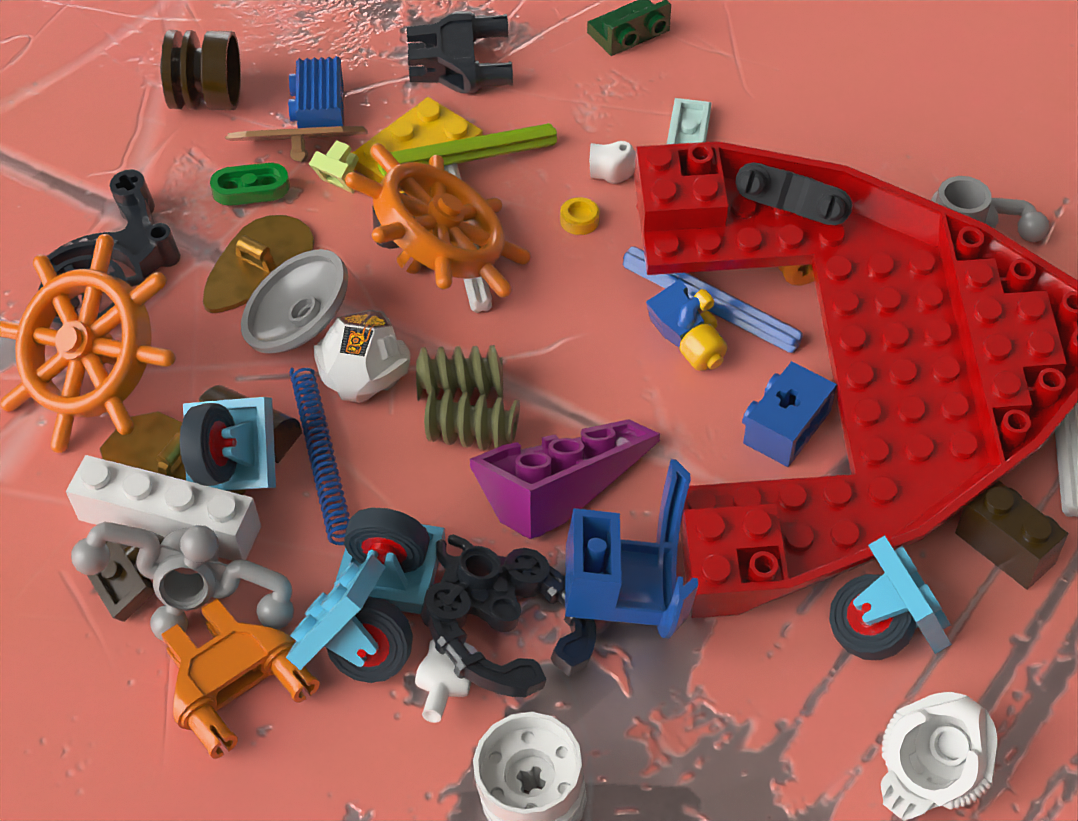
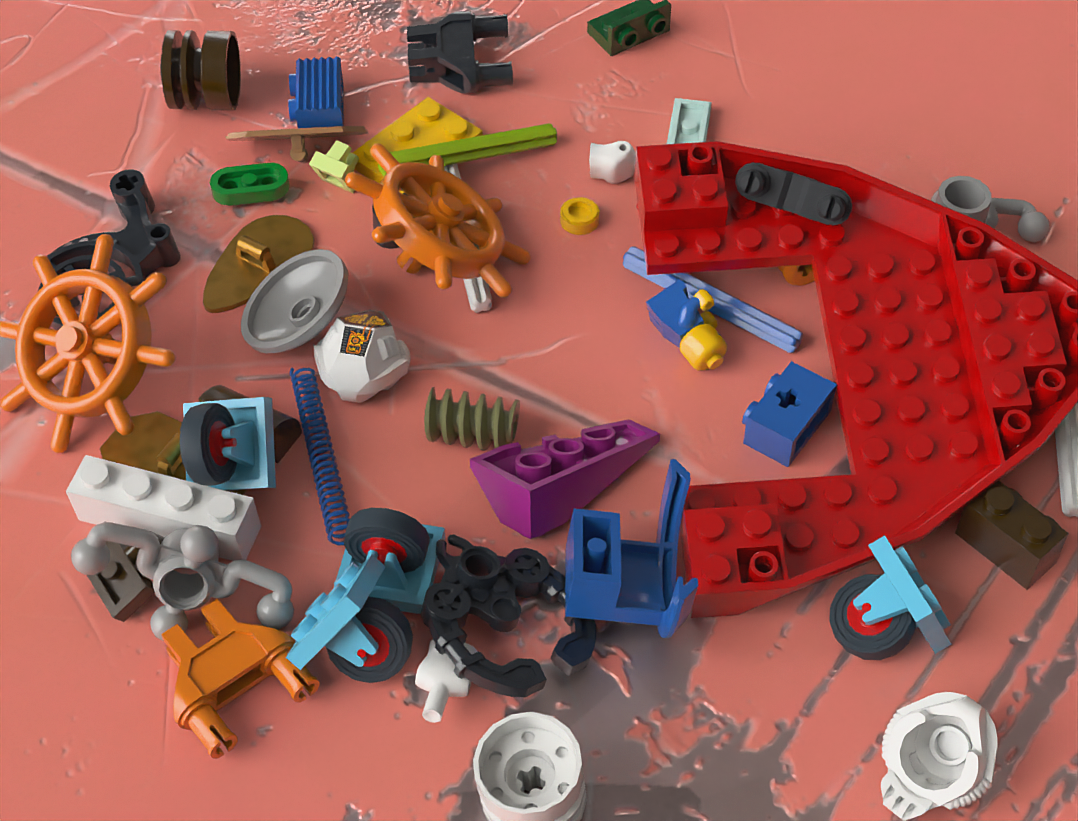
olive piece [416,345,504,401] -> none

